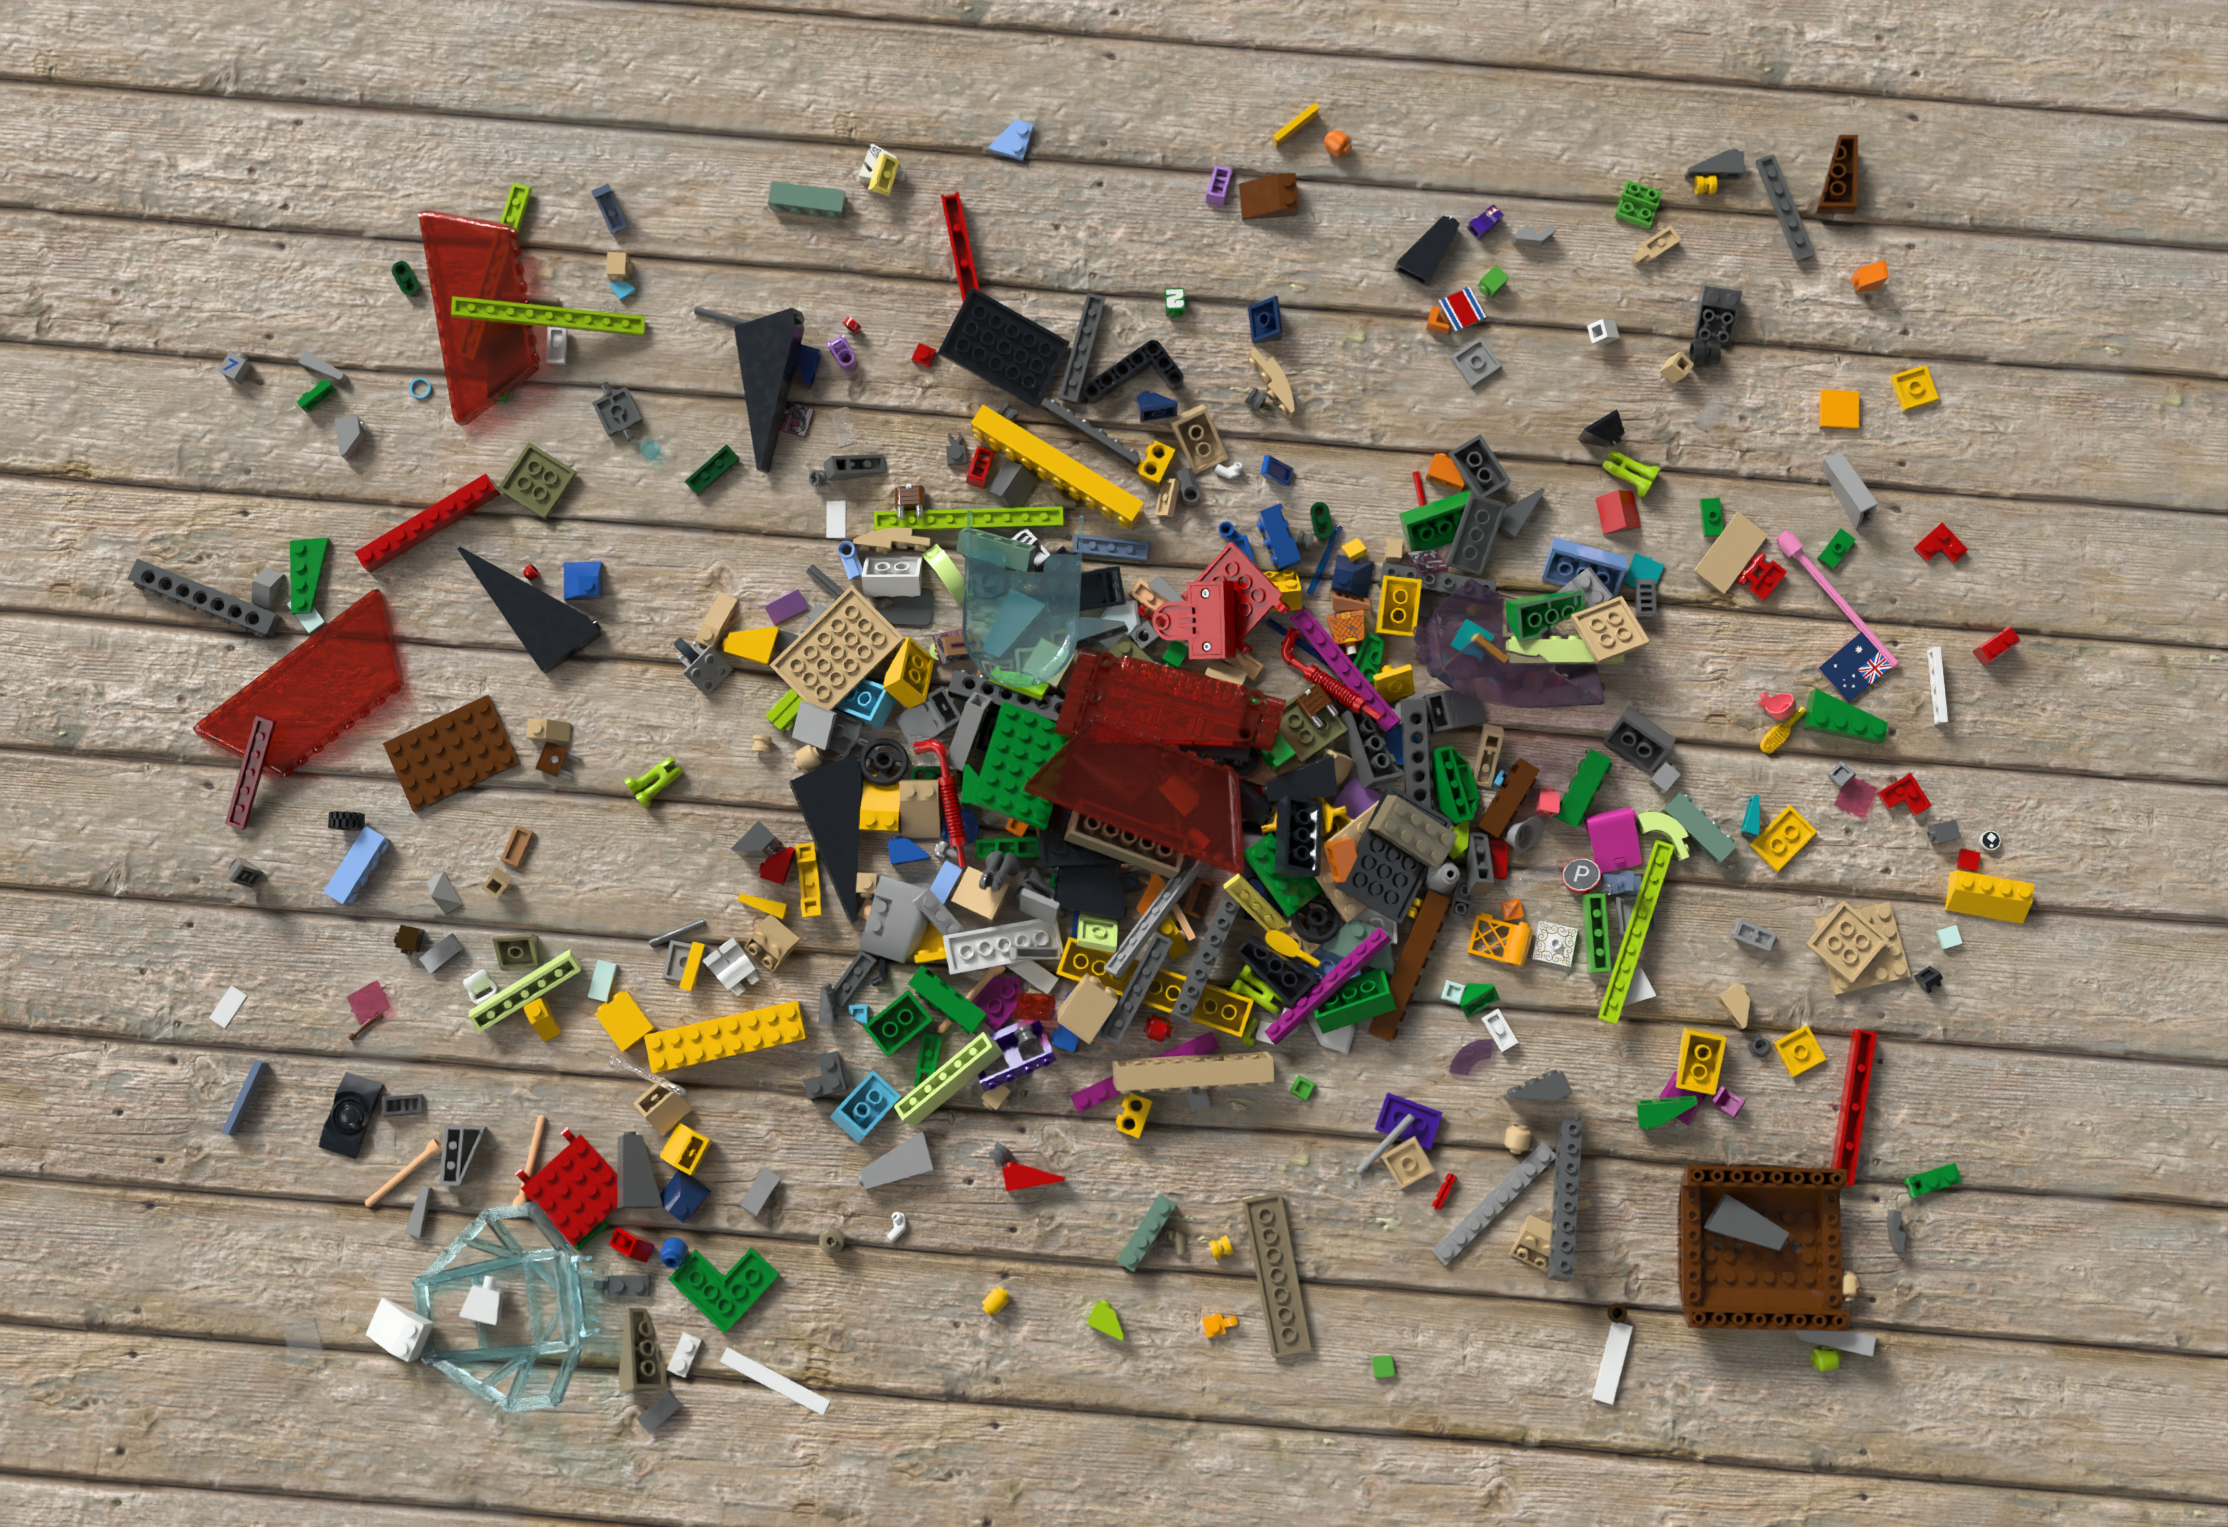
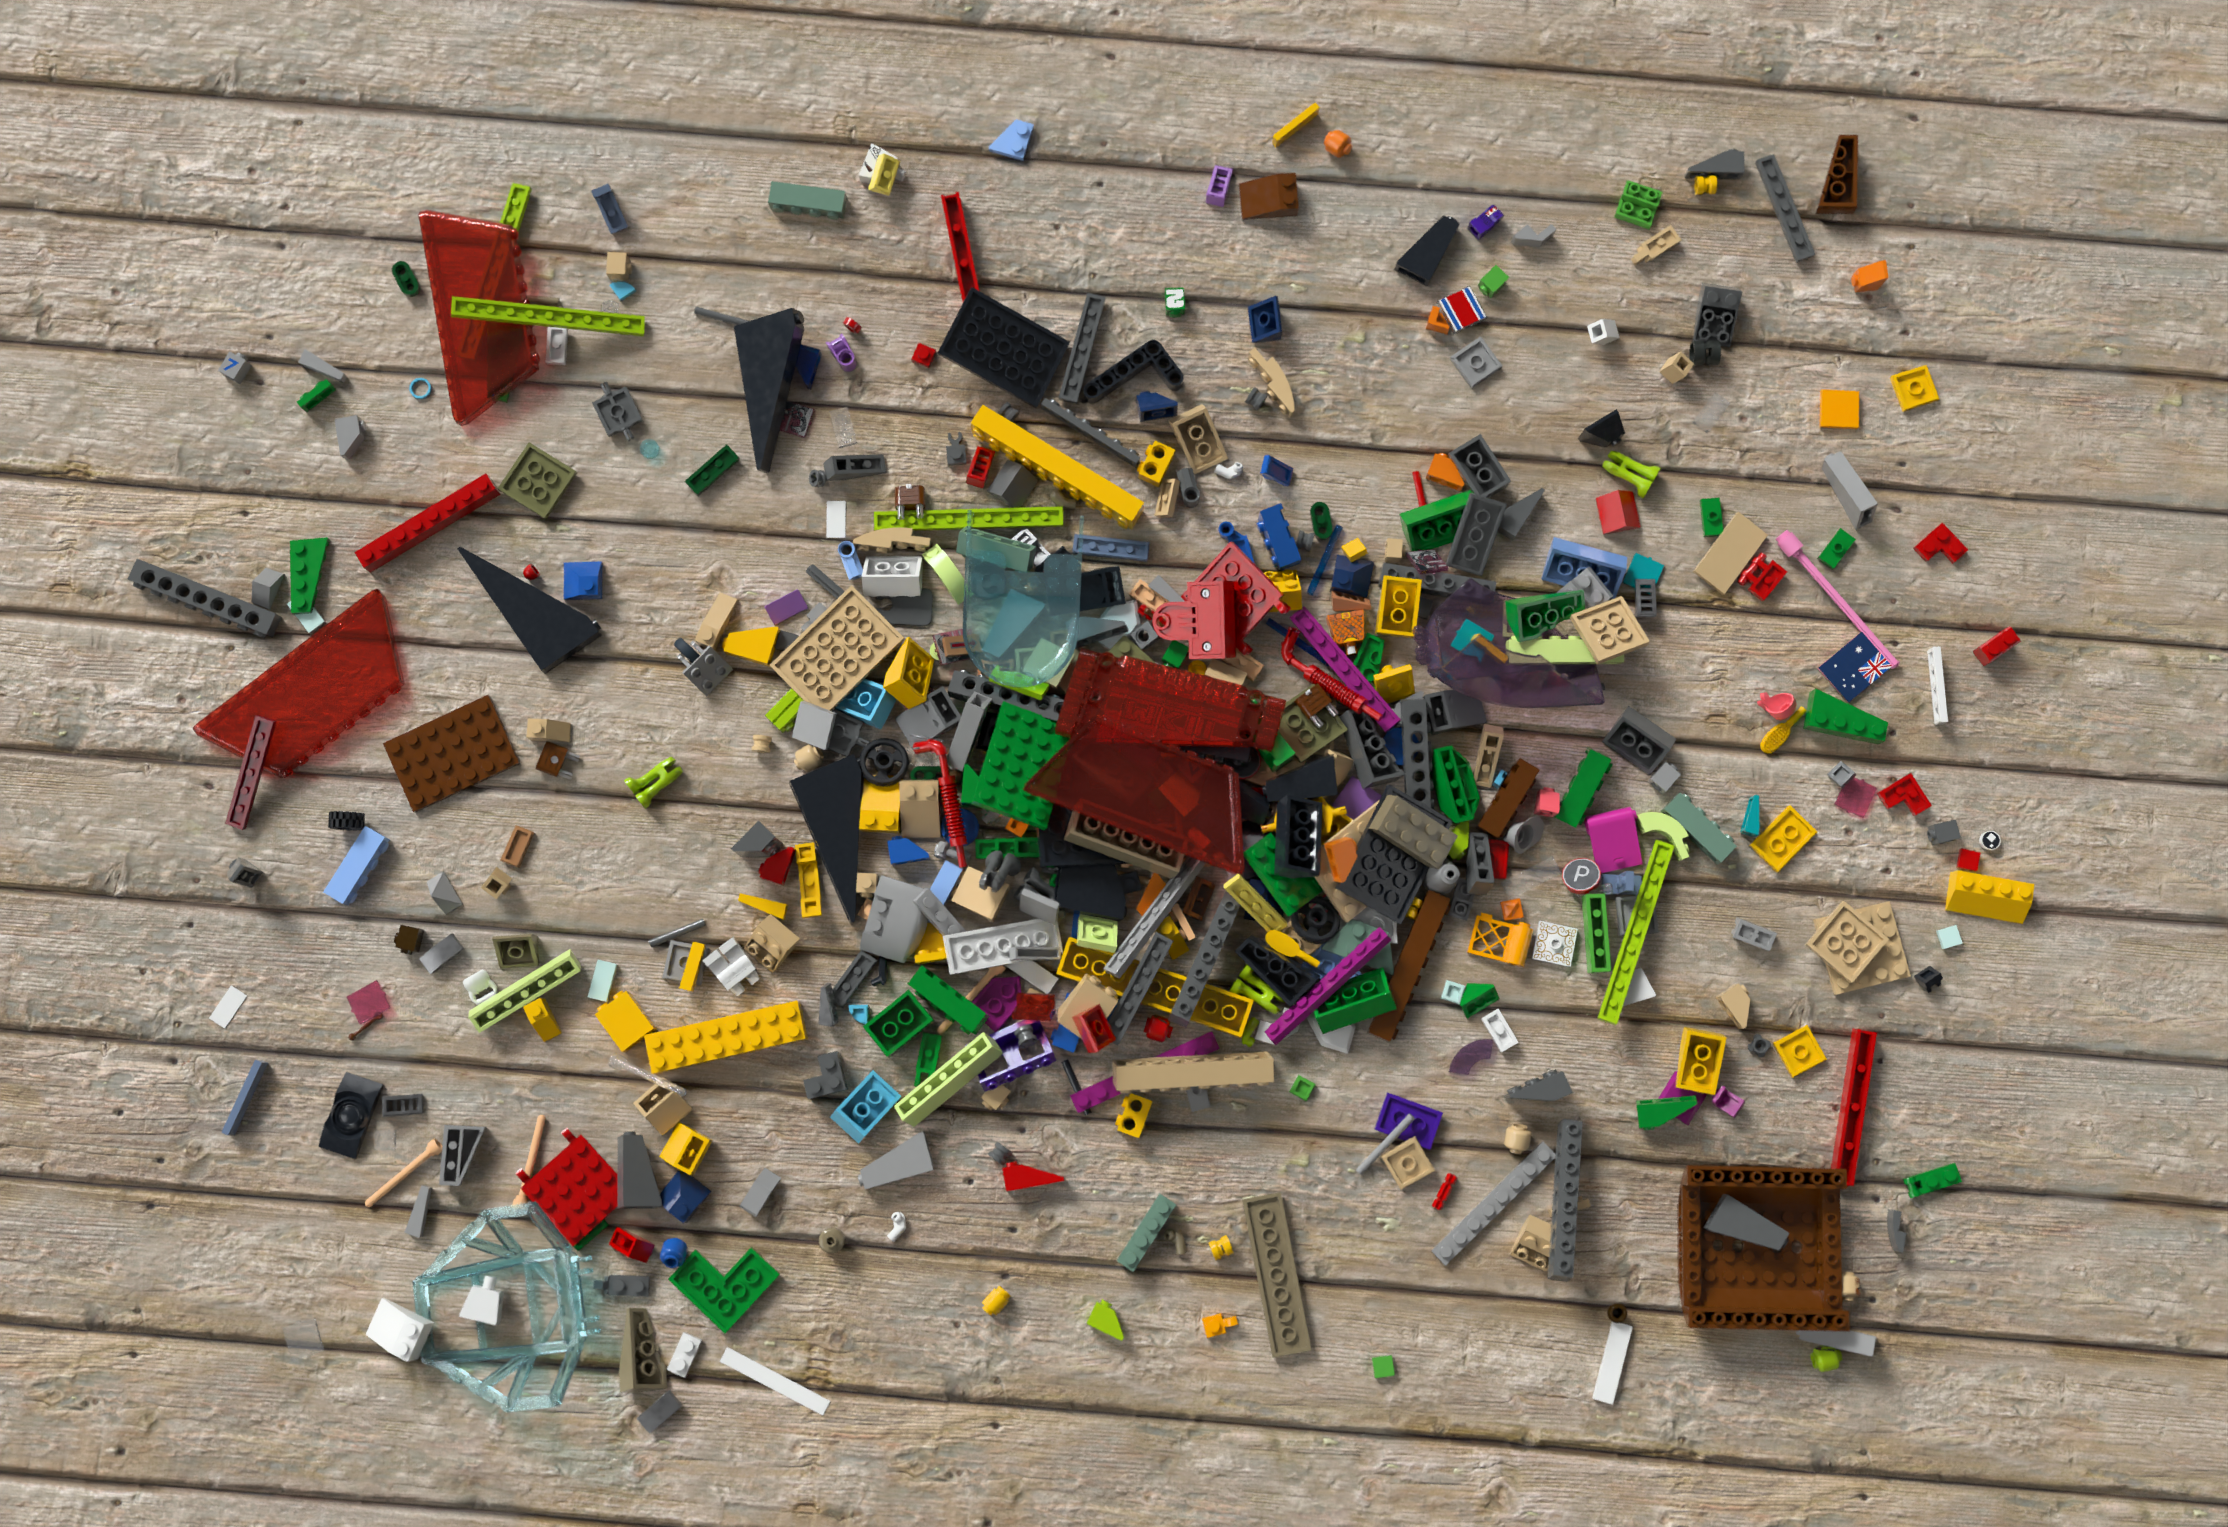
none -> black bar [1061,1059,1092,1116]
none -> red slope [1072,1004,1116,1053]
none -> yellow tile [1188,660,1207,680]

